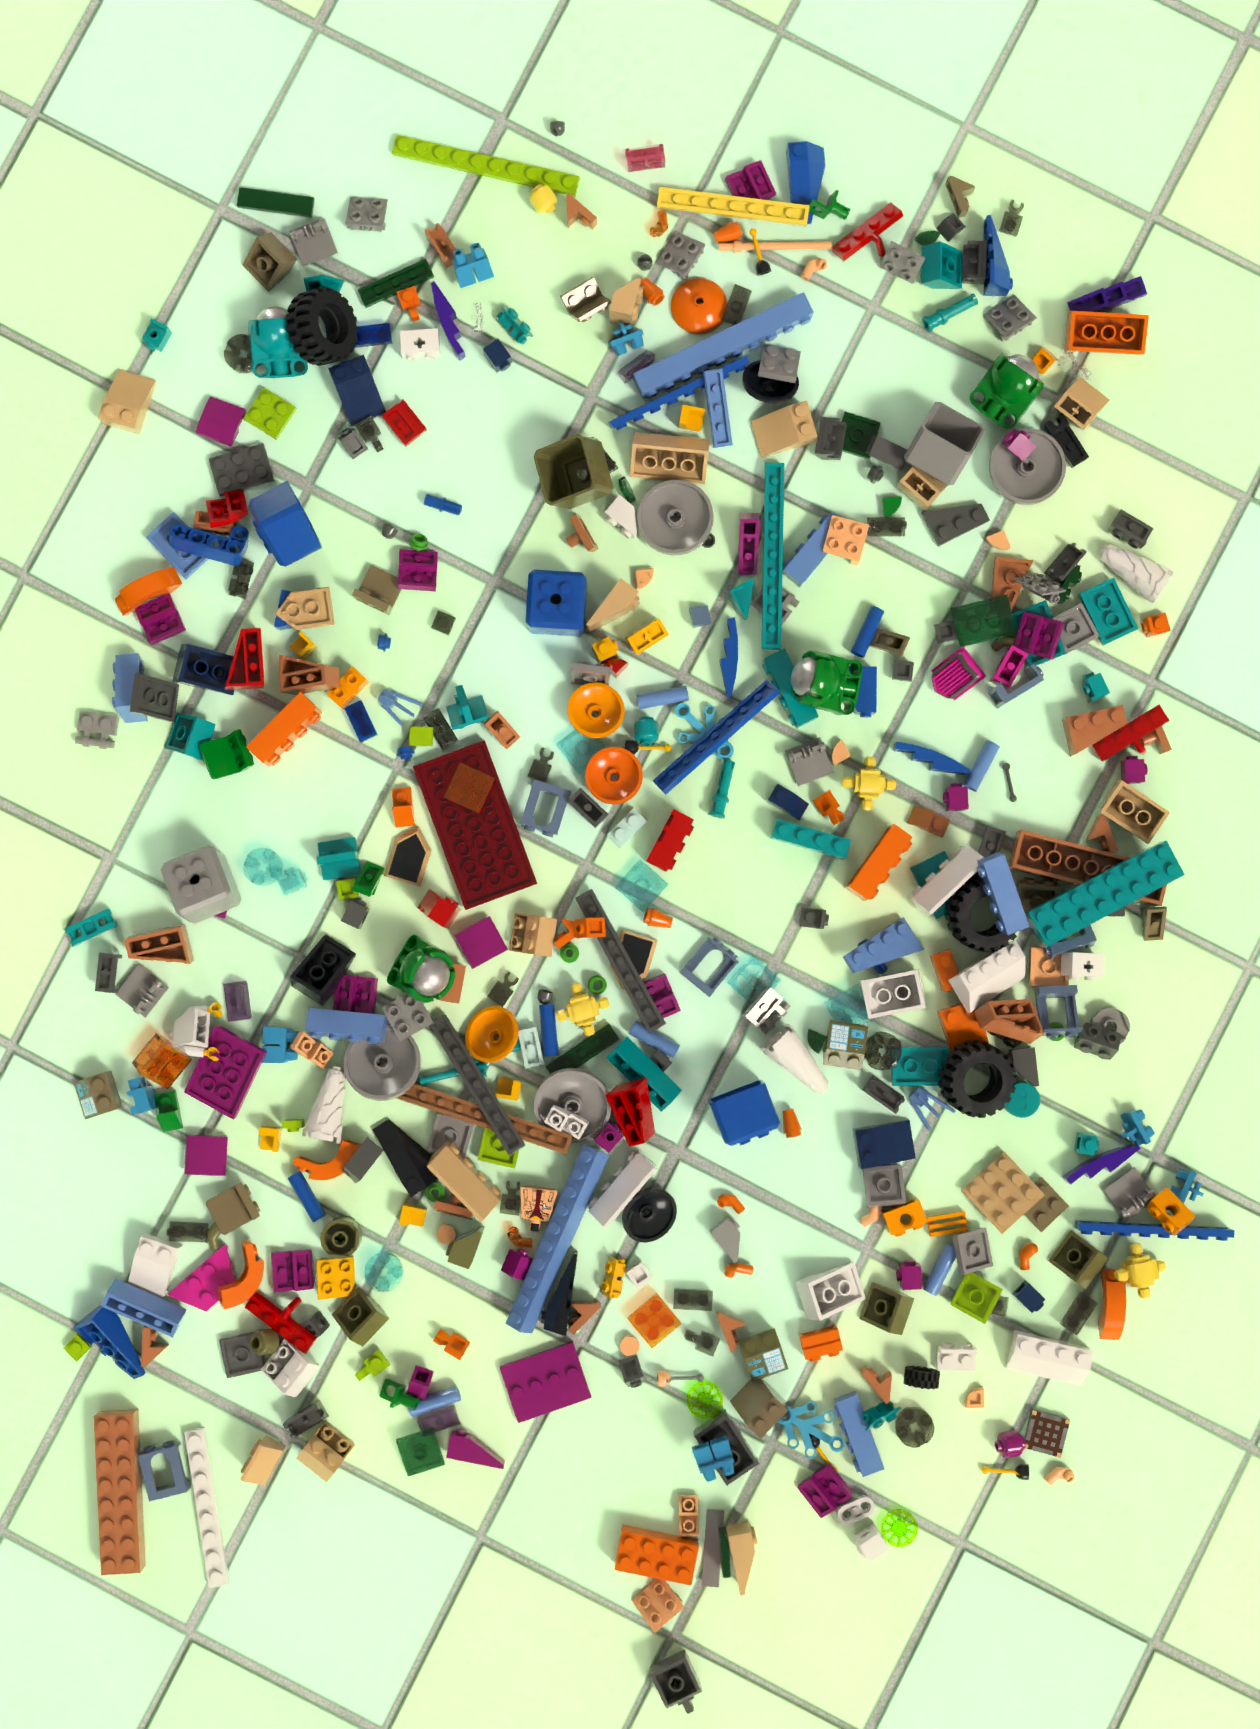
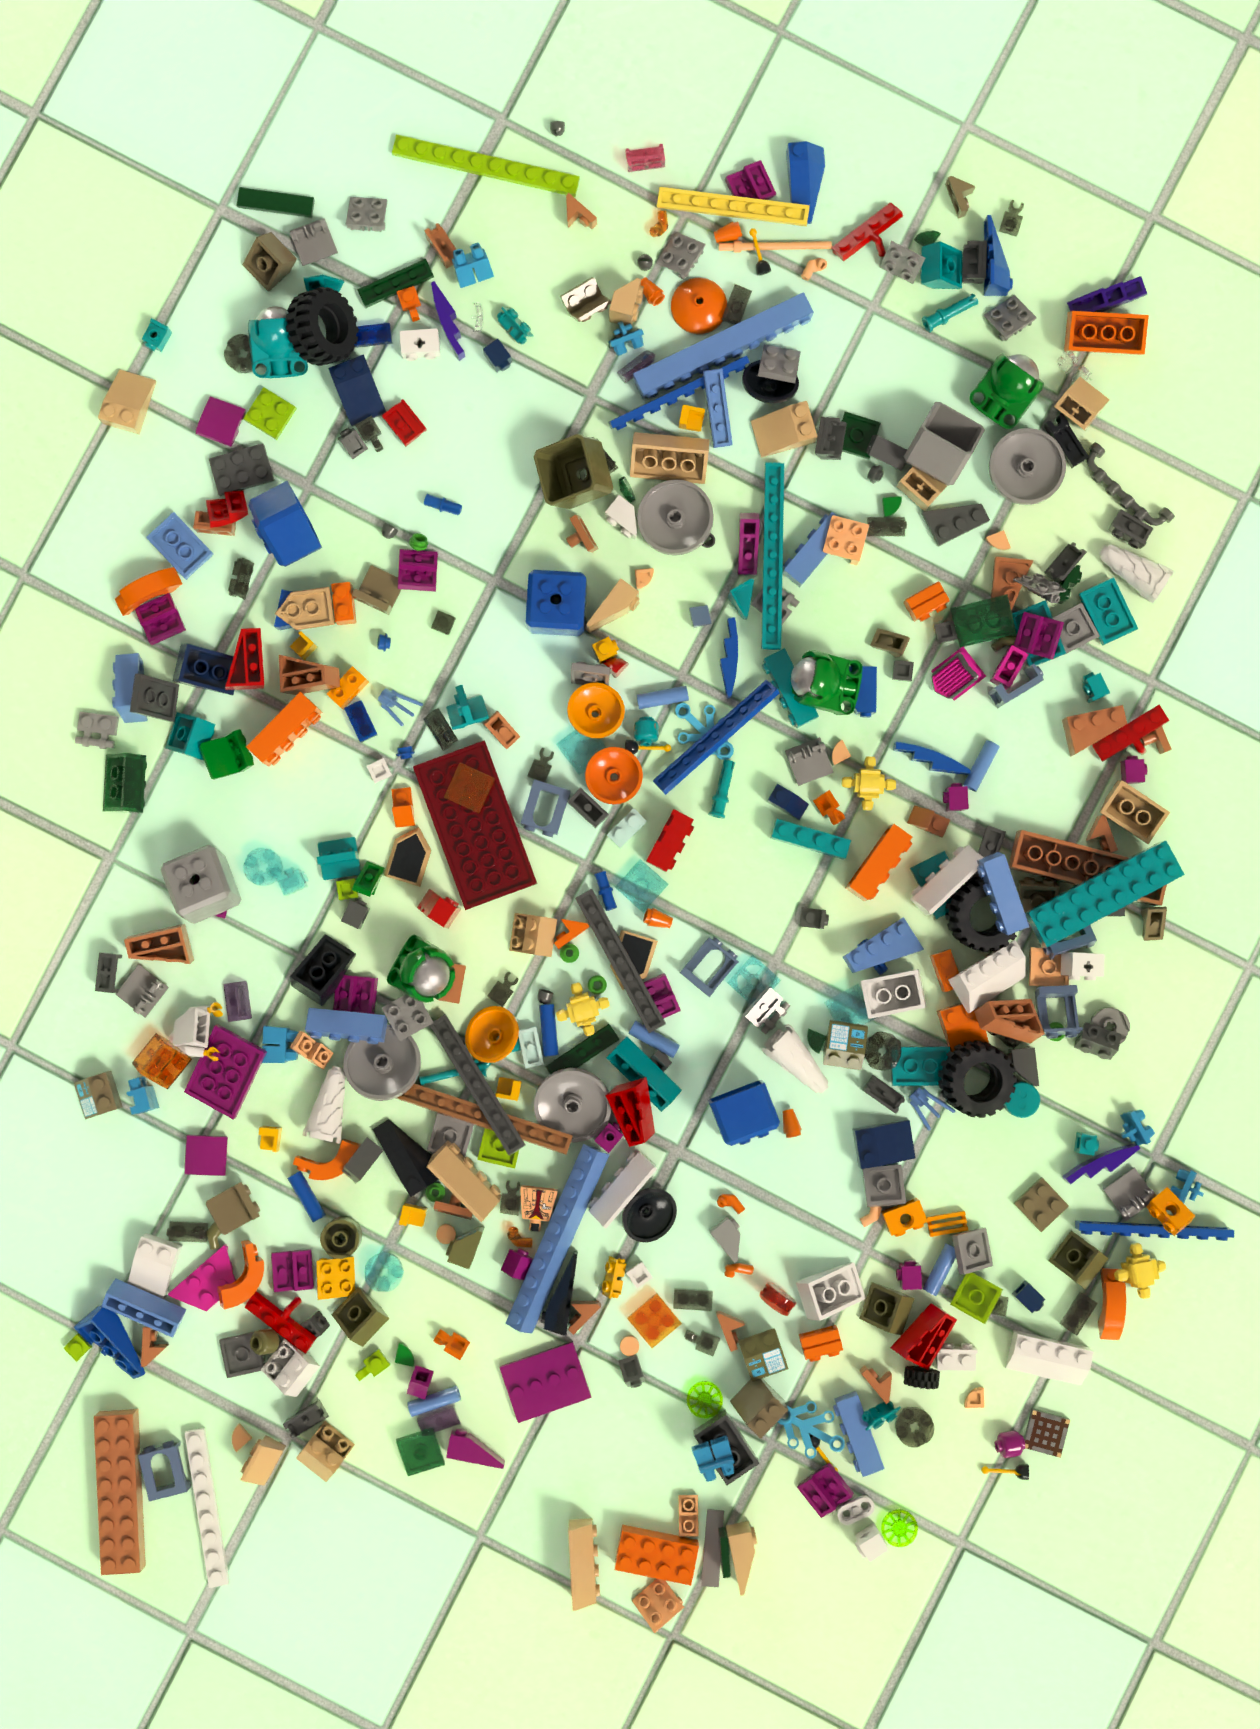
teal plate [64,908,118,947] -> none
green slope [156,1090,183,1132] -> none
blue beam [169,524,249,566] -> none
lime plate [282,1119,305,1132] -> none
green bracket [379,1379,420,1410] -> none
lime slope [409,726,433,747] -> none
magenta slope [454,916,508,969] -> none
light yellow head [529,184,558,214] -> none
white slope [544,1105,589,1140] -> none
orange bracket [574,917,606,938] -> none
yellow hinge [625,618,669,655] -> none
dark grey hinge [650,1649,702,1714] -> none
hinge [657,1370,704,1387] -> none
green bracket [808,190,851,220] -> none
blue piece [851,606,885,658] -> none
dark grey slope [937,213,966,242] -> none
tan plate [962,1152,1045,1234] -> none
brick [1002,428,1036,462] -> none
dark grey hinge [1002,763,1017,802] -> none
orange arm [1018,1243,1038,1270] -> none
light orange slope [1032,347,1057,375] -> none
light nougat arm [1044,1467,1075,1486] -> none
orange bracket [1141,612,1171,638] -> none
none -> clear green slope [102,753,147,813]
none -> light nougat tile [232,1423,252,1452]
none -> orange brick [331,582,357,625]
none -> white plate [367,758,393,784]
none -> green tile [395,1342,415,1367]
none -> tan slope [568,1518,600,1611]
none -> blue pin [594,871,617,911]
none -> clear red head [759,1282,797,1316]
none -> red wedge [890,1303,957,1370]
none -> orange brick [903,581,950,622]
none -> dark grey bar [1087,442,1175,526]

